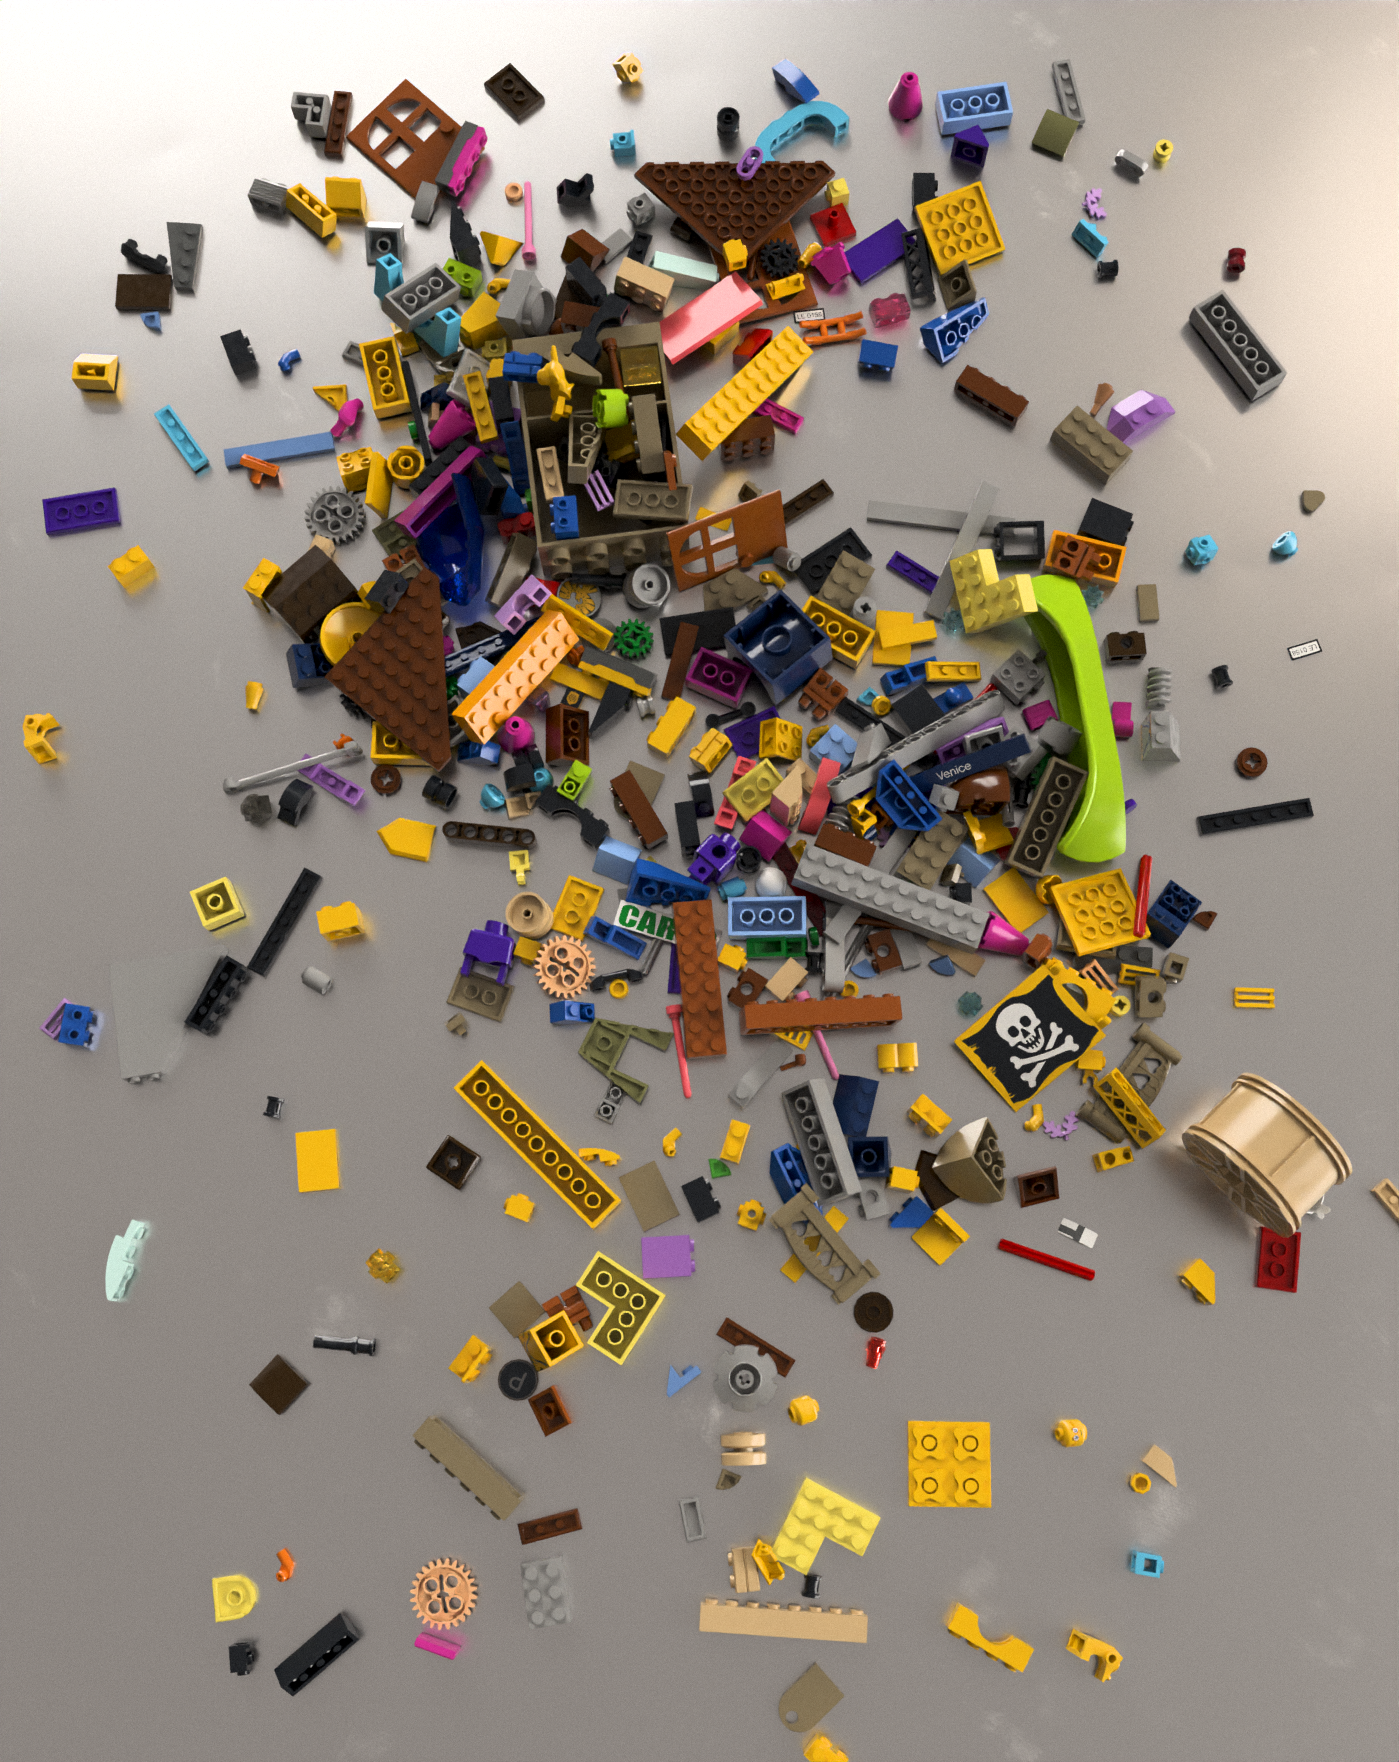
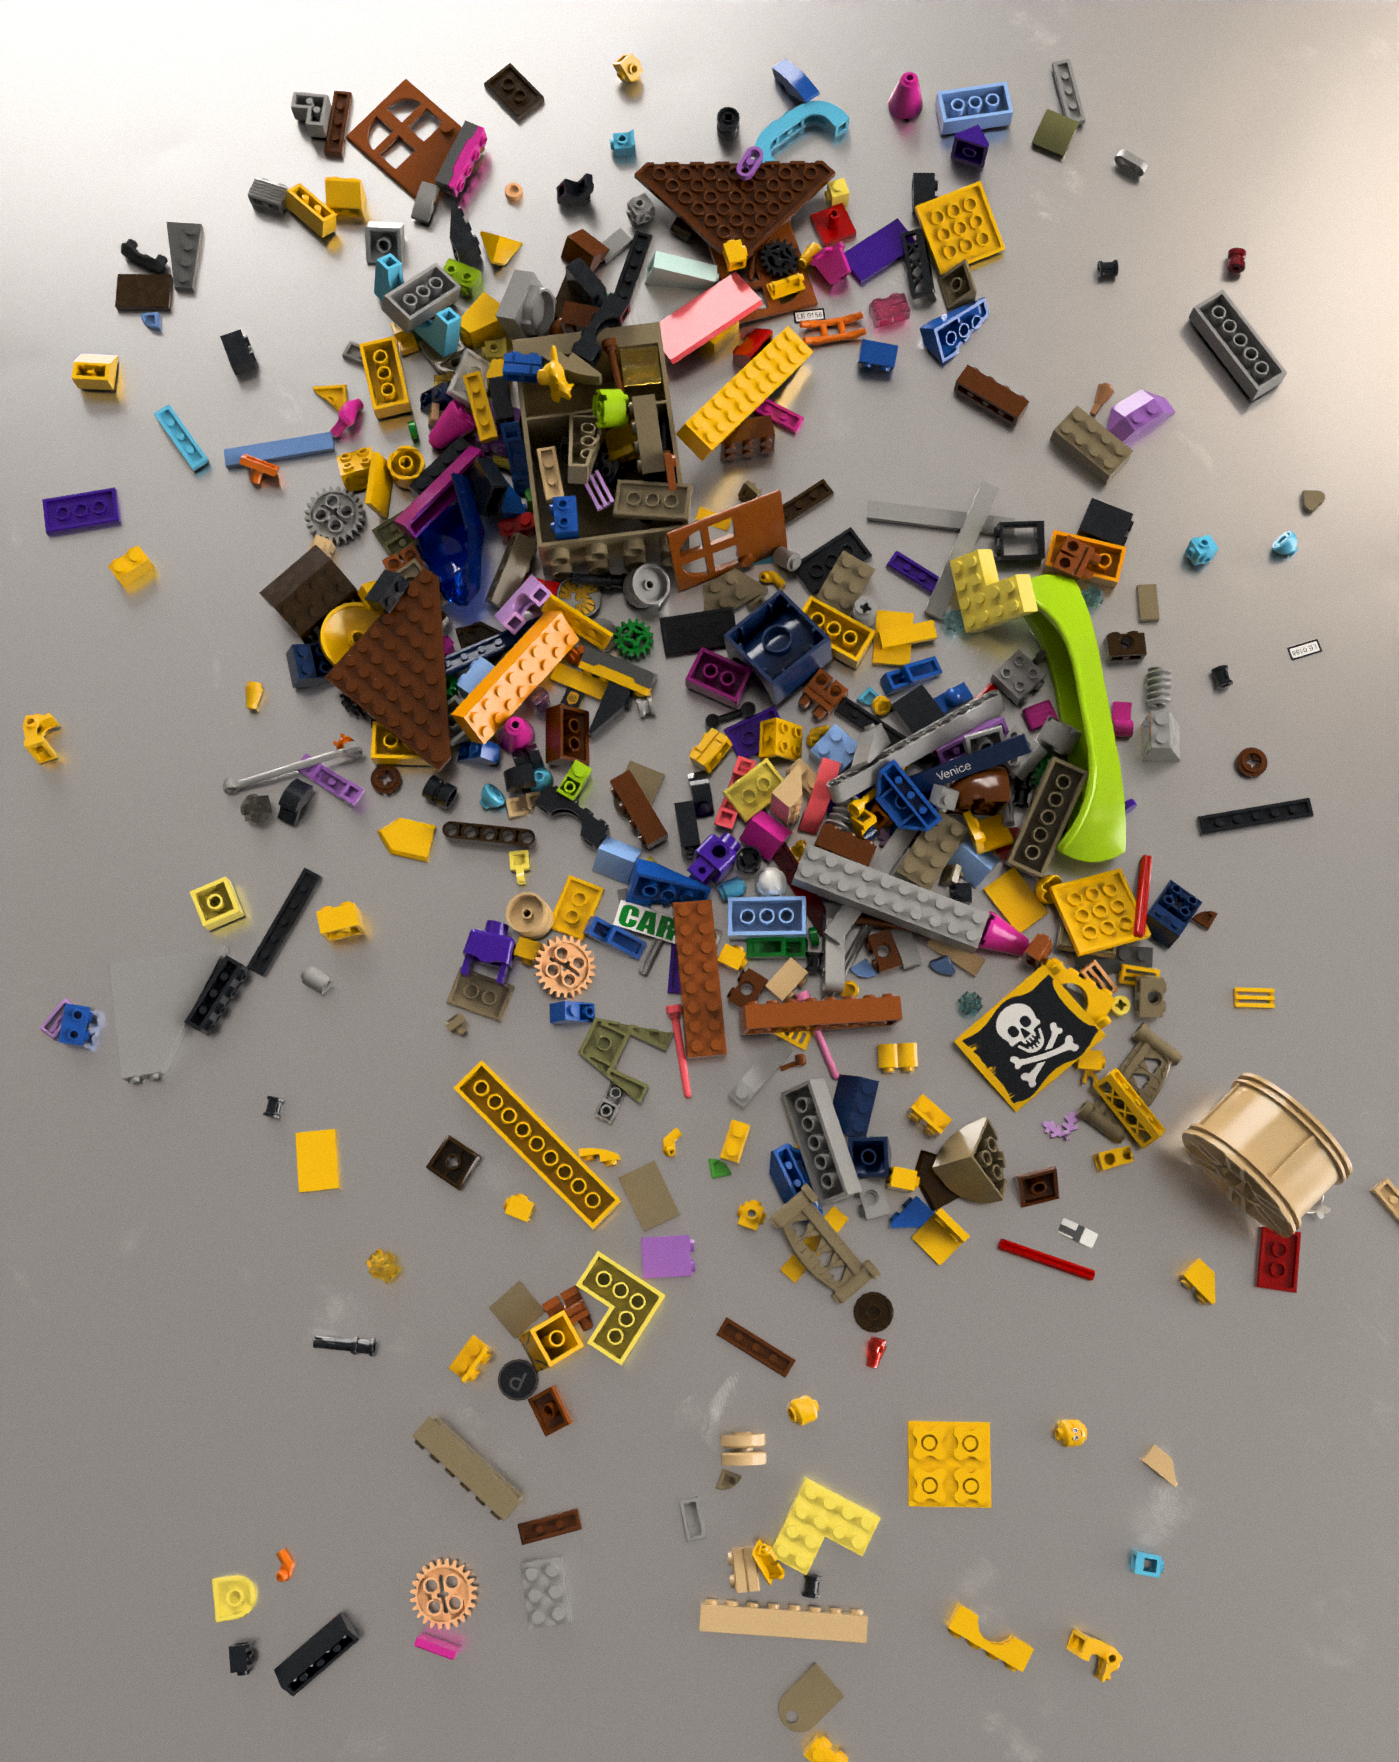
light aqua slope [105,1219,145,1301] -> none
yellow window [243,558,282,613] -> none
dark brown slope [249,1354,308,1415] -> none
blue arm [278,349,300,372] -> none
black tile [401,360,433,467] -> none
yellow arm [487,278,511,294] -> none
bright pink piece [522,181,536,260] -> none
yellow tile [550,396,573,422] -> none
black bar [589,969,644,992] -> none
yellow tile [609,979,629,999] -> none
tan brick [614,257,674,312] -> none
yellow brick [646,696,696,759] -> none
reddish brown slope [661,622,699,701] -> none
medium blue slope [667,1365,701,1397] -> none
black brick [681,1176,721,1224] -> none
light grey piece [713,1345,778,1412] -> none
yellow tile [925,661,982,682] -> none
yellow arm [1024,1104,1044,1132] -> none
medium azure tile [1071,219,1109,258] -> none
lavender animal [1082,188,1107,219] -> none
yellow tile [1129,1473,1151,1494] -> none
light yellow wheel [1153,139,1173,163] -> none
dark tan brick [1161,952,1189,984] -> none

